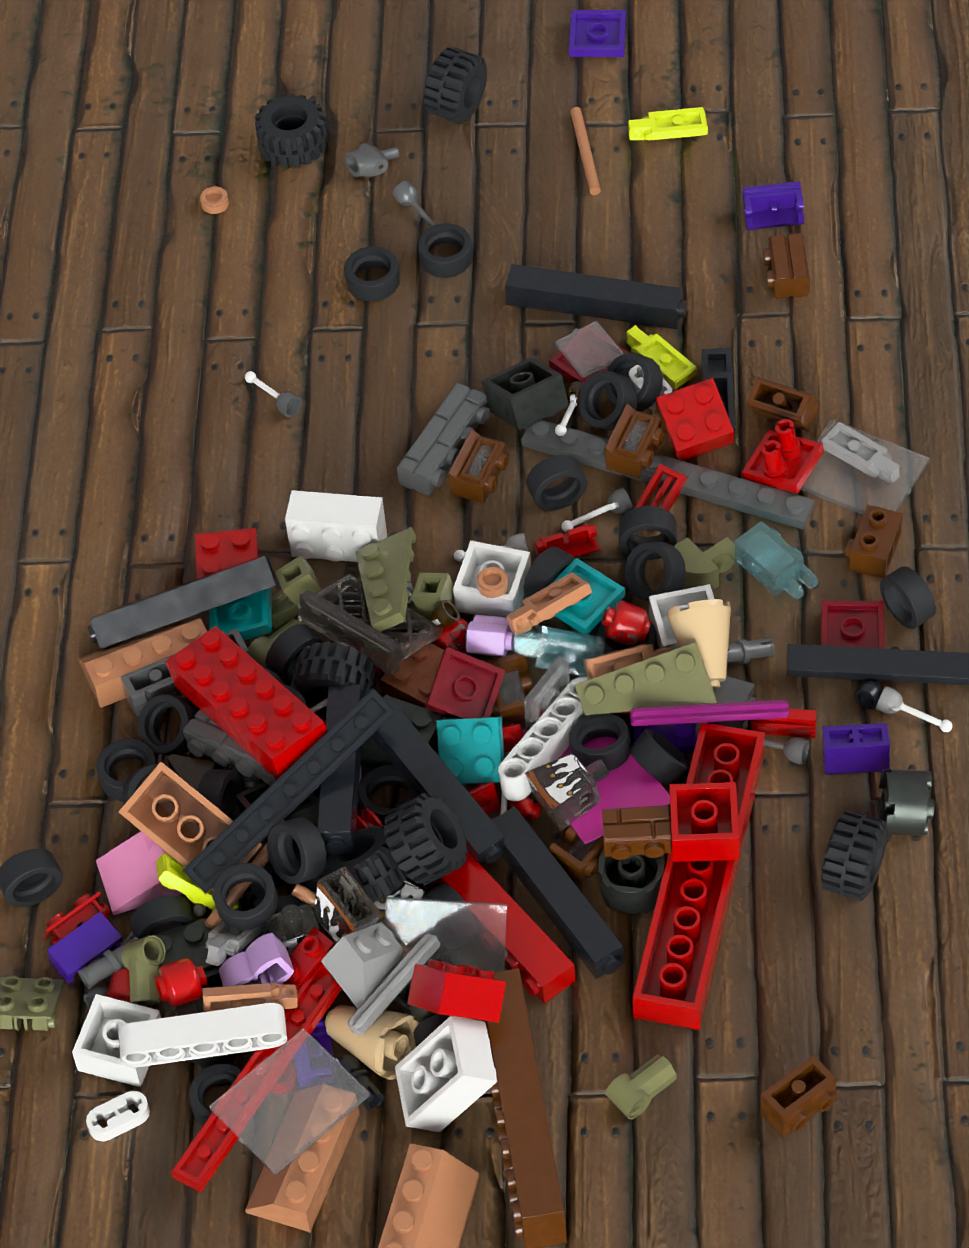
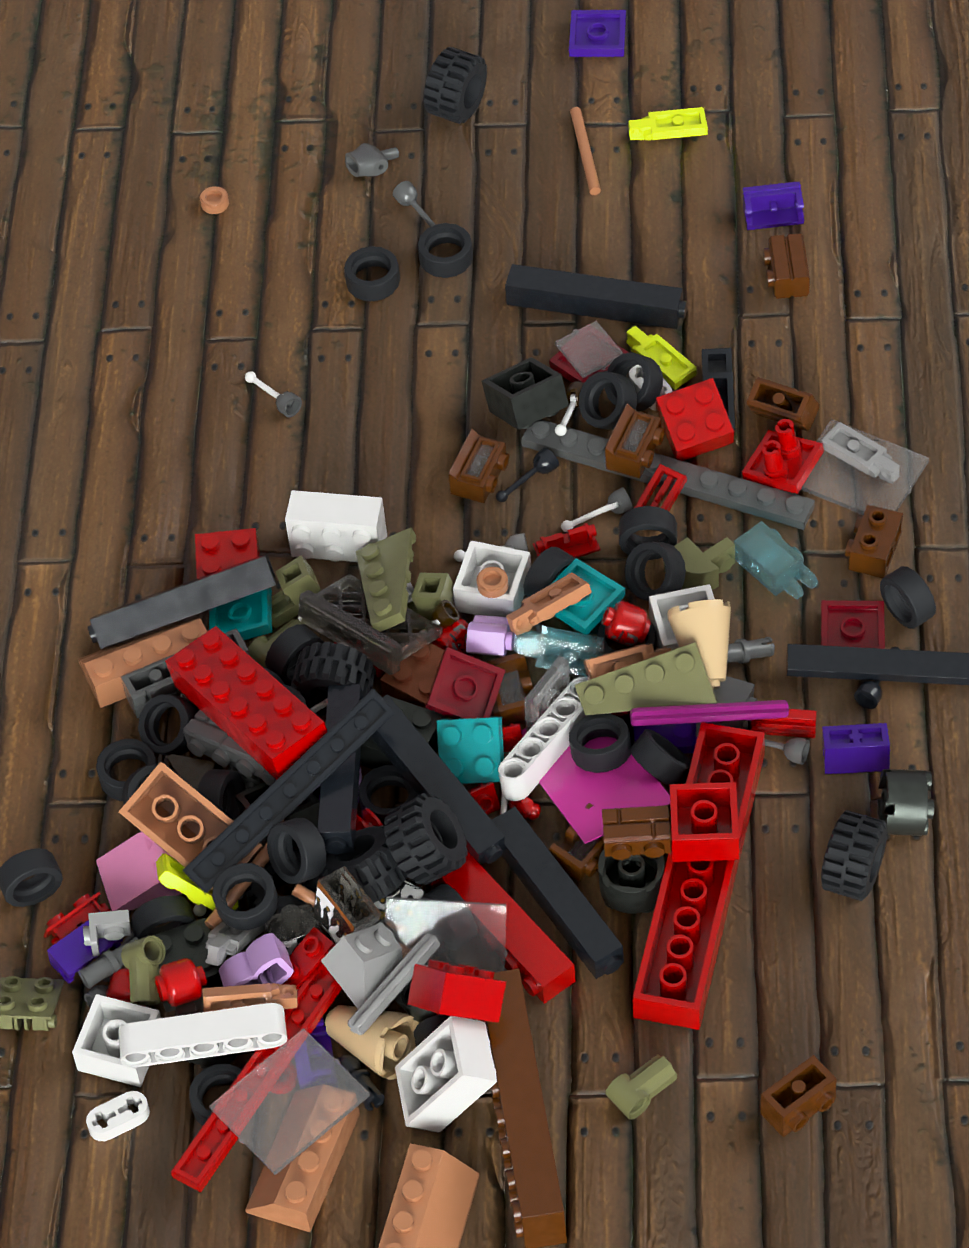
black tyre [255,94,328,168] -> none
dark grey brick [397,383,490,496] -> none
clear smoke torso [525,754,609,831] -> none
black tyre [526,454,588,511] -> none
hinge [876,686,953,732] -> none
none -> light grey bracket [83,909,132,956]
none -> black hinge [496,447,560,502]

